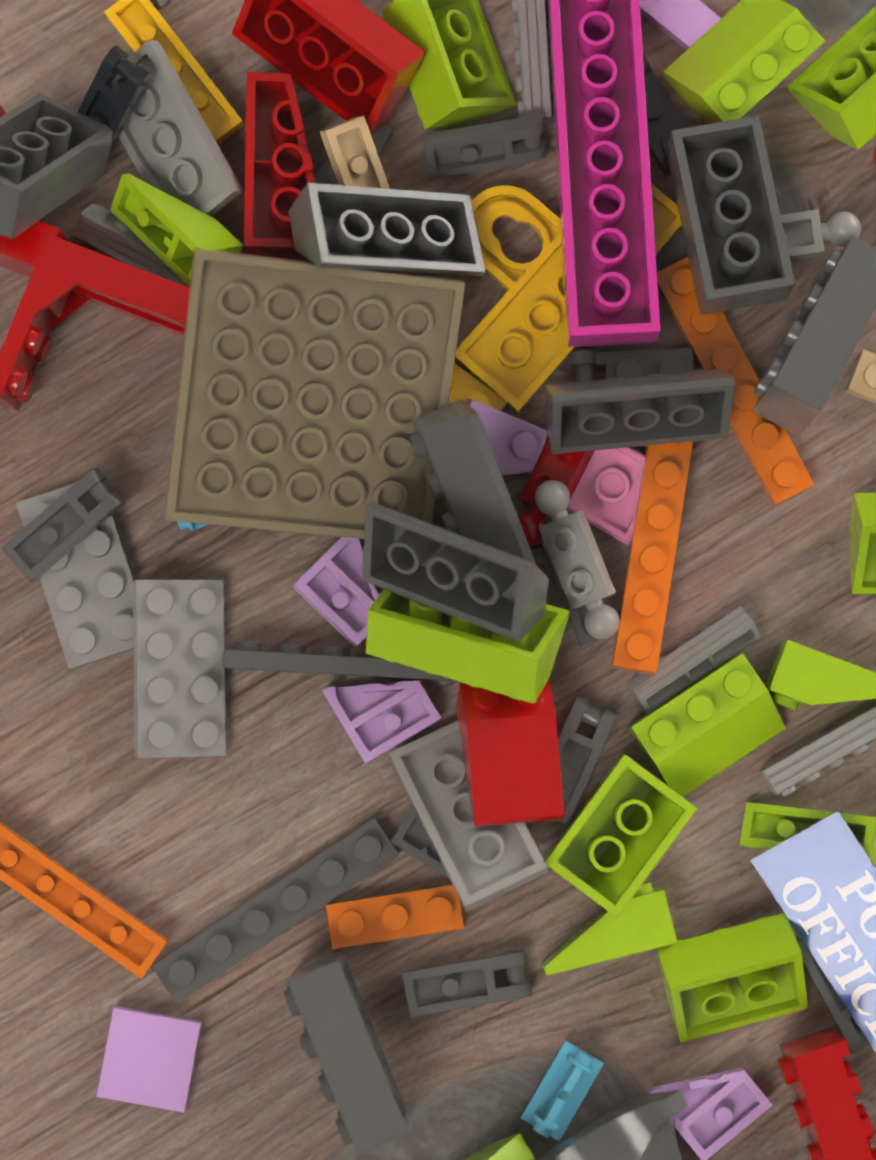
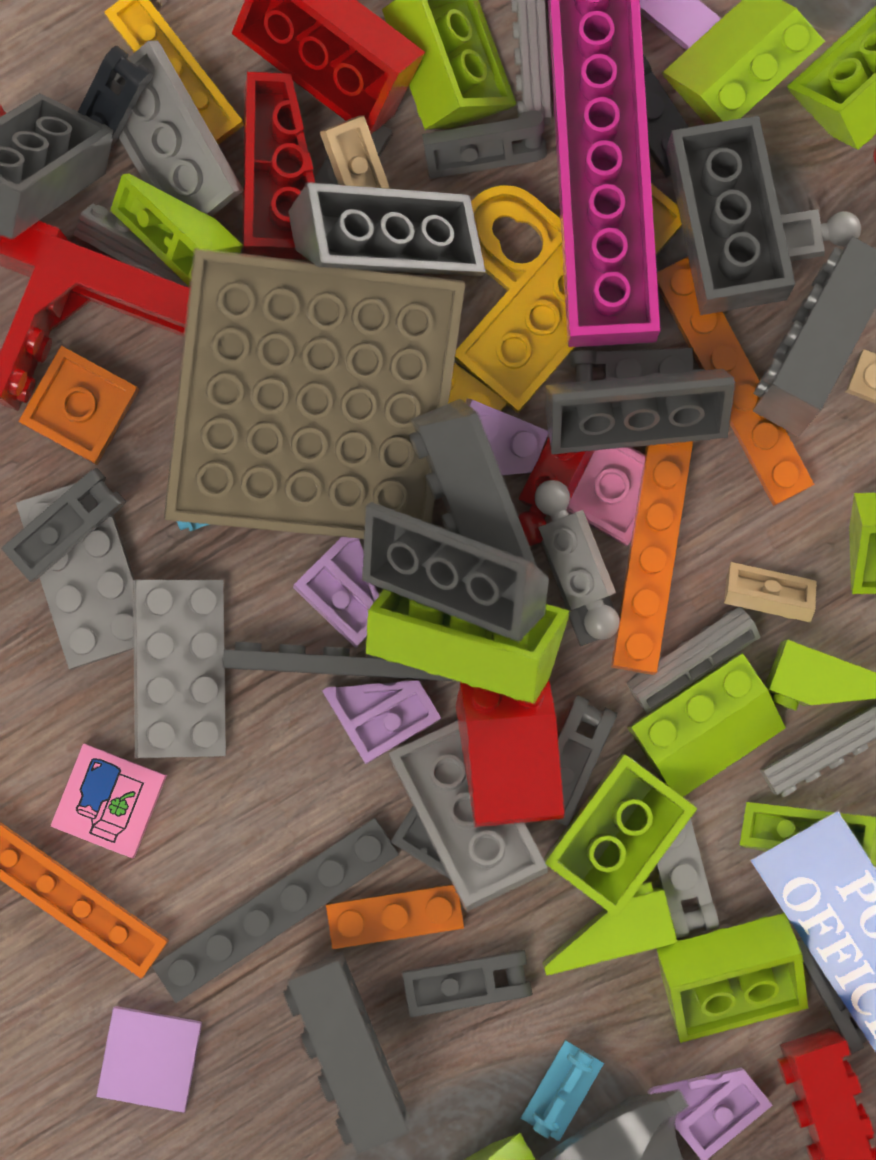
none -> orange plate [18,346,140,465]
none -> bright pink tile [50,744,167,859]
none -> light grey plate [656,818,720,939]
none -> tan plate [724,562,817,622]

